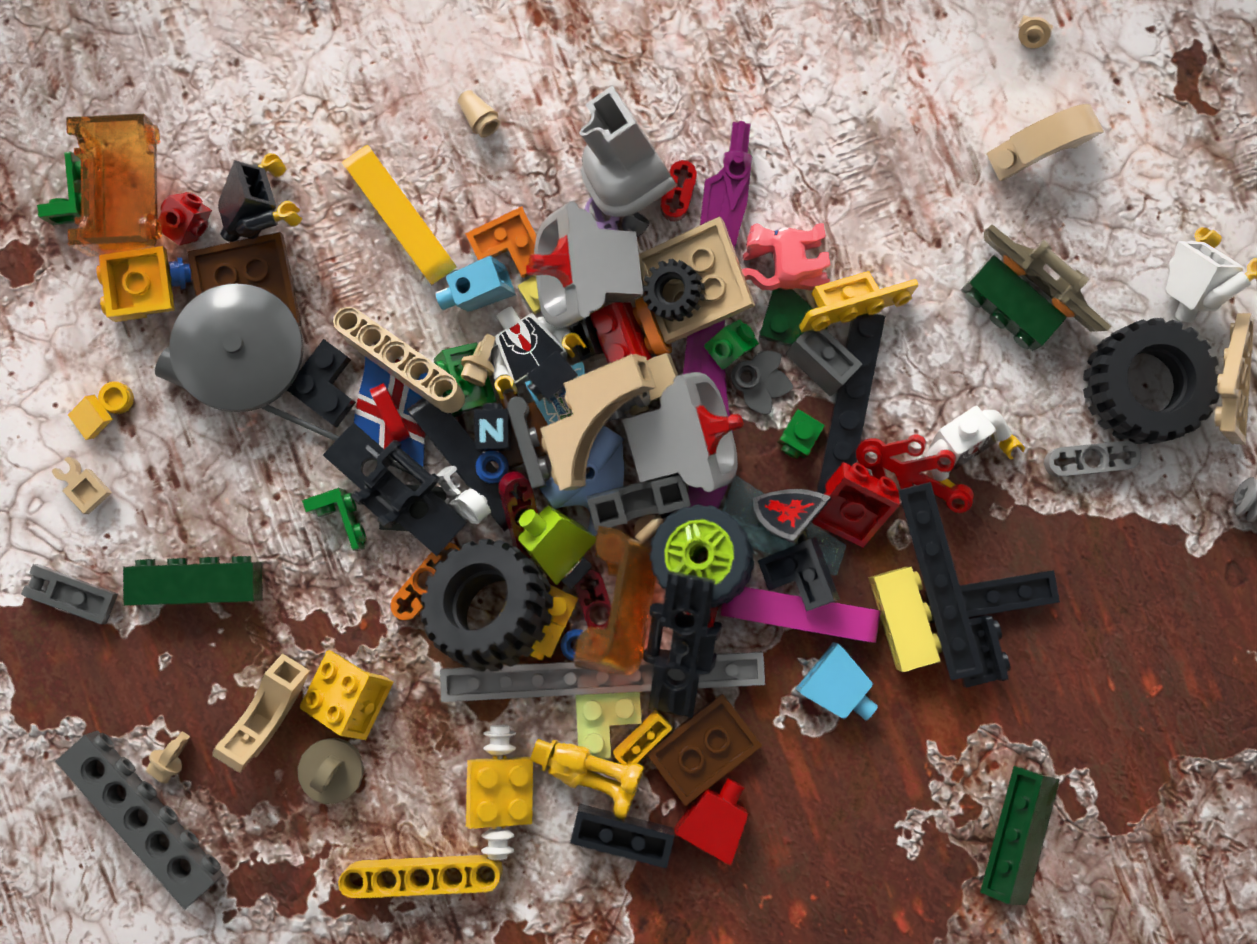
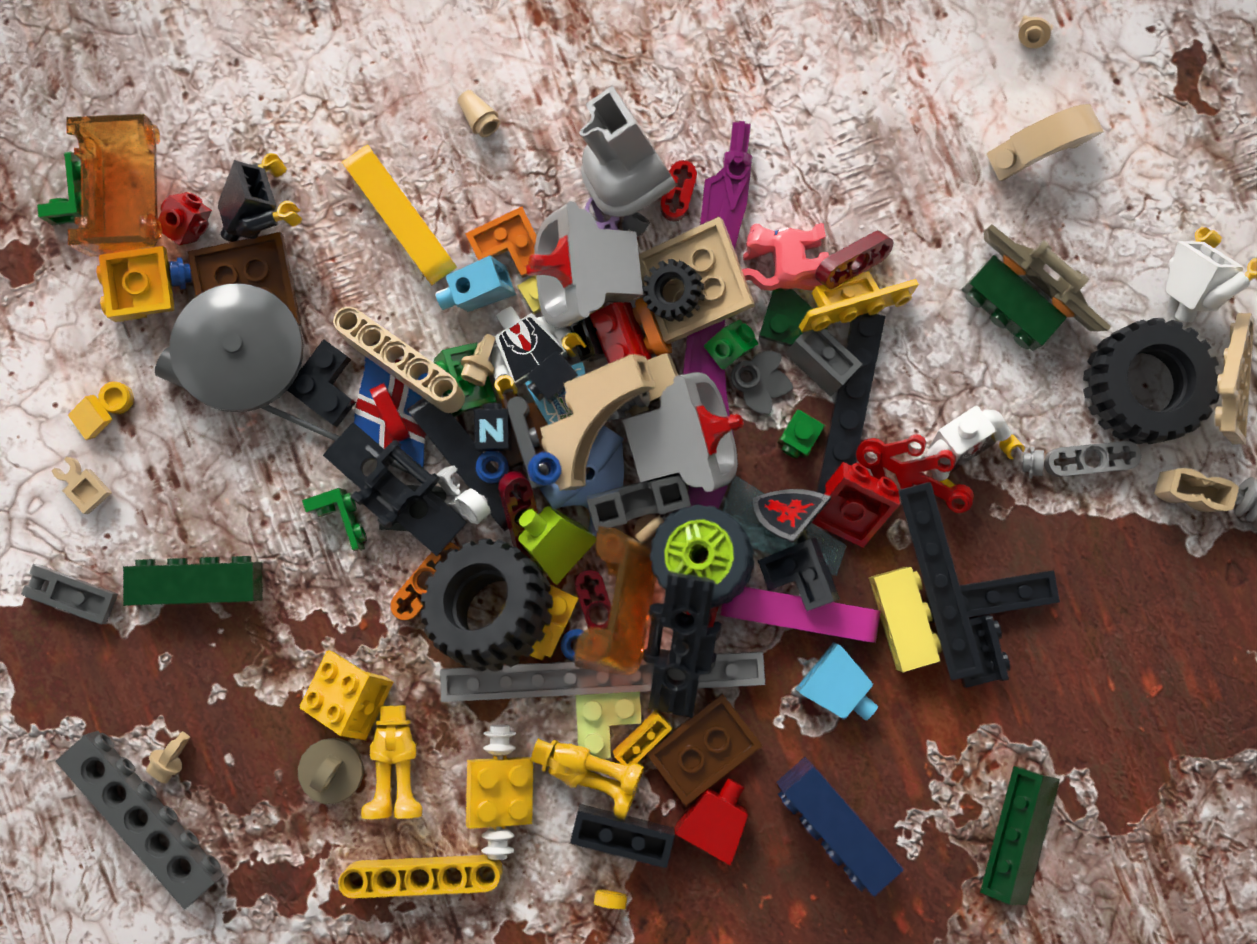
tan arch [212,653,310,773] -> none
black tile [561,556,592,589] -> none
none -> yellow piece [361,705,423,819]
none -> blue plate [528,452,561,486]
none -> yellow tile [594,890,627,909]
none -> dark blue brick [776,757,904,897]
none -> dark red beam [815,230,894,289]
none -> light grey plate [1023,447,1044,478]
none -> tan brick [1154,468,1239,512]

